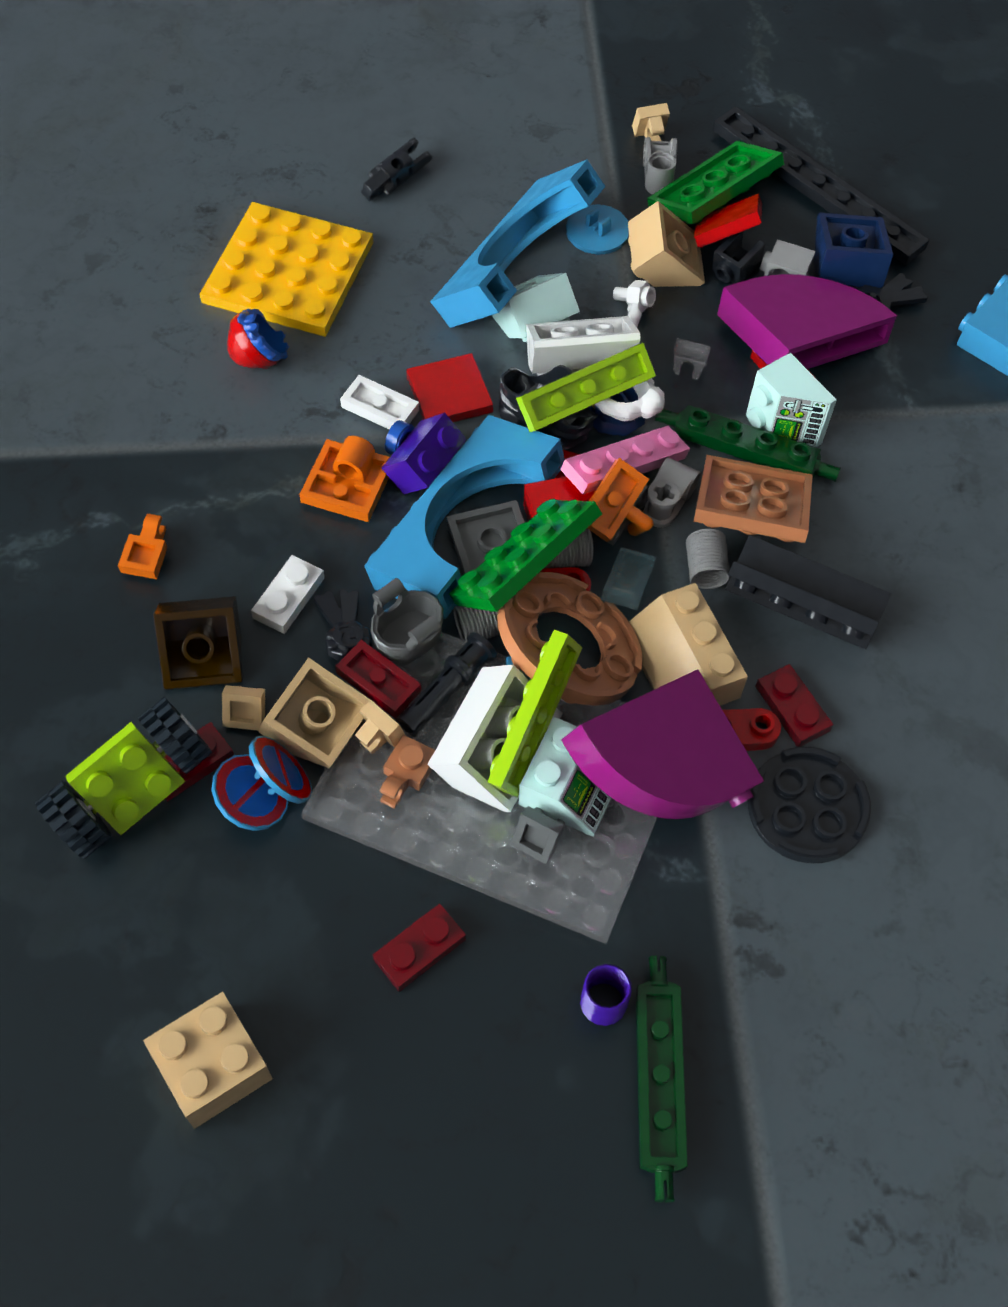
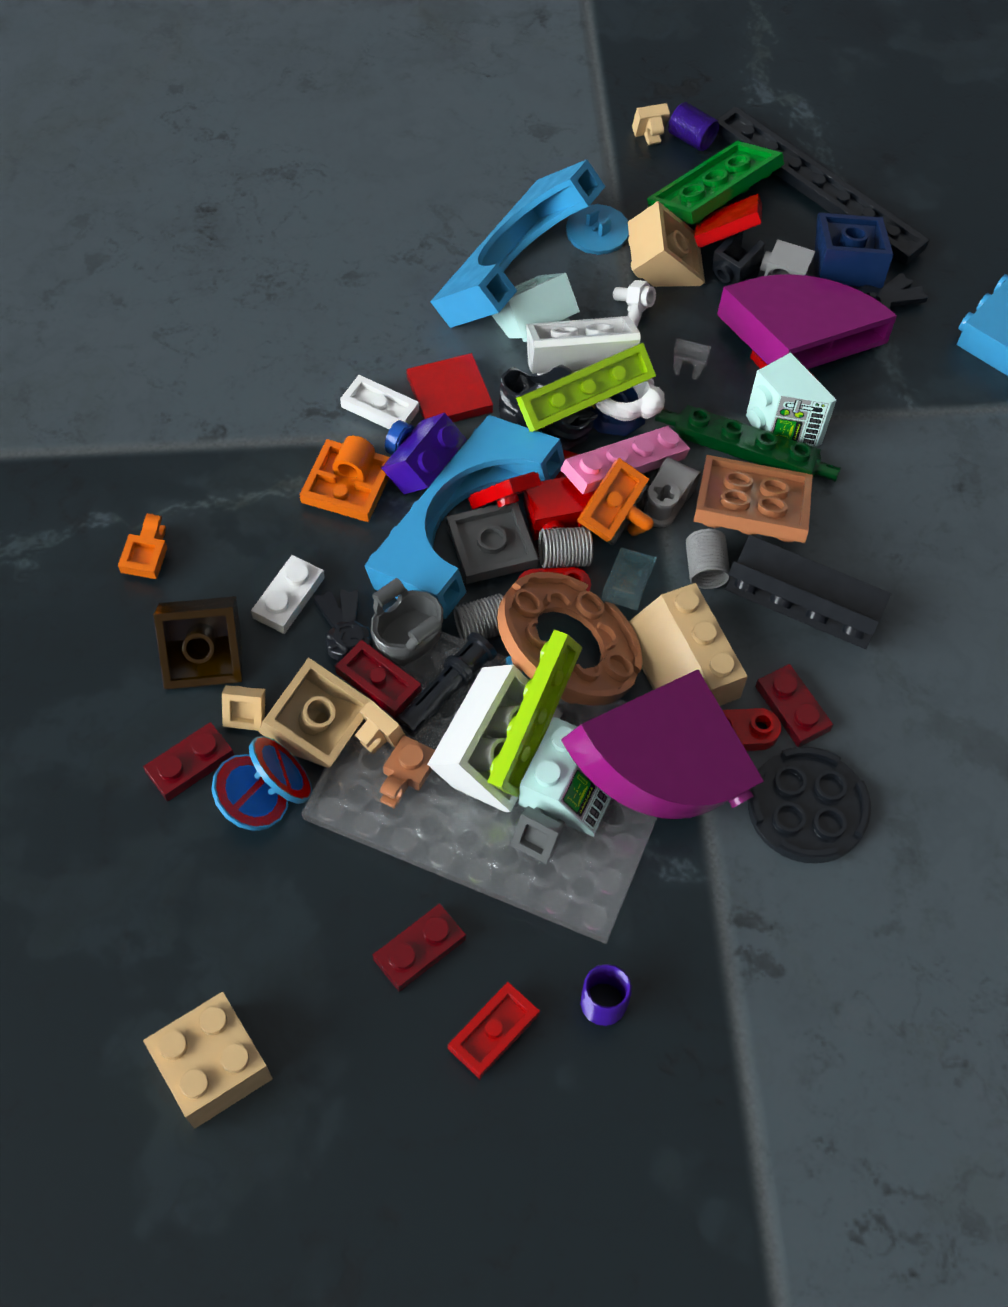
plate [35,697,212,859] -> none
yellow plate [200,202,373,337] -> none
hair [227,308,289,369] -> none
black hinge [361,137,433,201] -> none
green plate [449,499,602,612] -> none
dark green plate [636,955,688,1203] -> none
light grey piece [643,137,677,194] -> none
none -> red plate [448,982,540,1079]
none -> red plate [468,471,542,510]
none -> dark purple piece [668,102,719,151]

